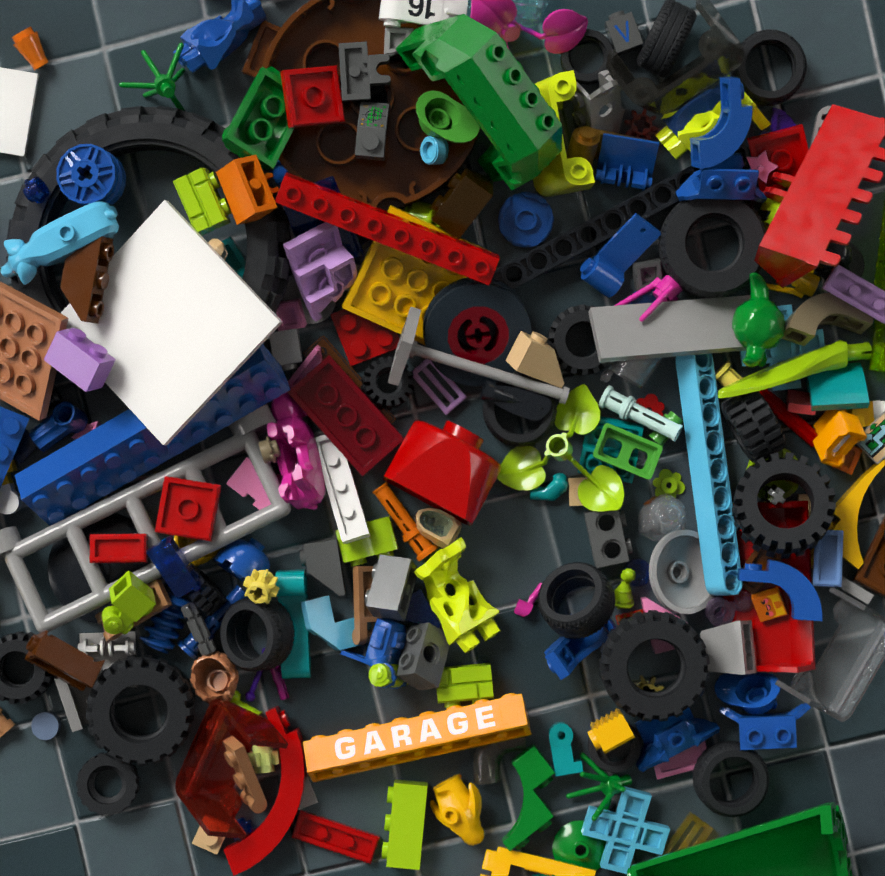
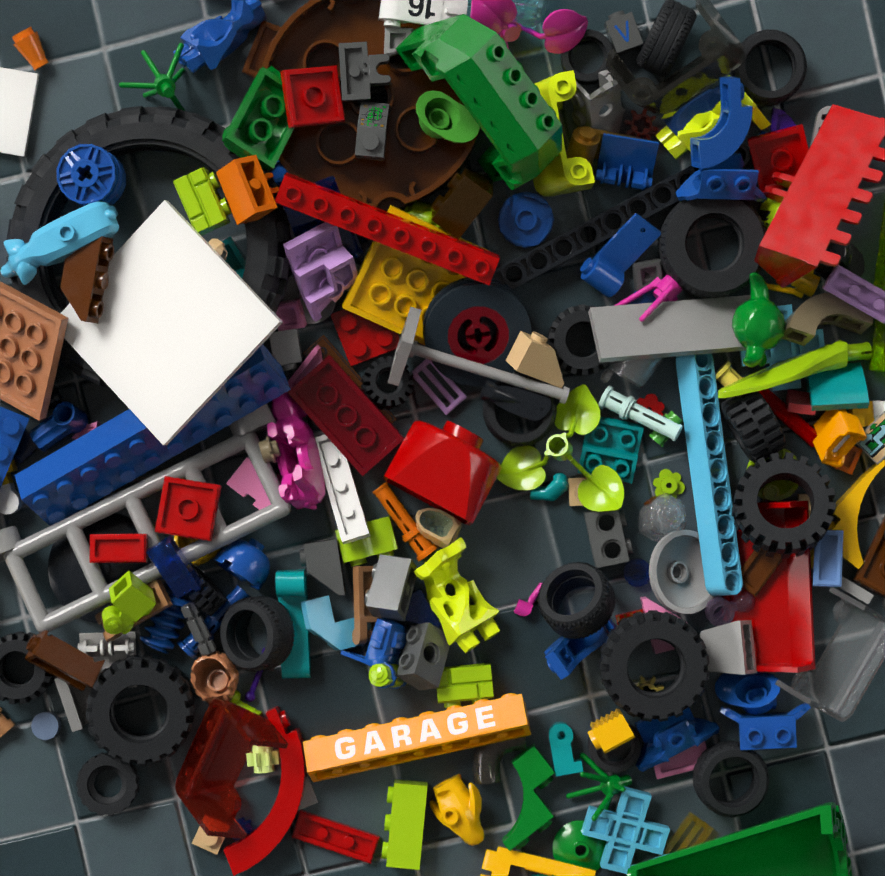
clear blue plate [23,177,49,204] -> none
brick [44,328,116,392] -> none
medium nougat plate [223,736,267,813] -> none
light yellow gear [243,569,280,604] -> none
magenta pin [270,665,289,700] -> none
medium azure tile [420,136,449,165] -> none
bright green piece [593,423,663,480] -> none
lime piece [614,568,636,609] -> none
blue arch [737,559,822,621] -> none
bright pink piece [746,150,778,183] -> none
orange tile [751,587,787,622] -> none
dark grey axle [763,484,786,505] -> none

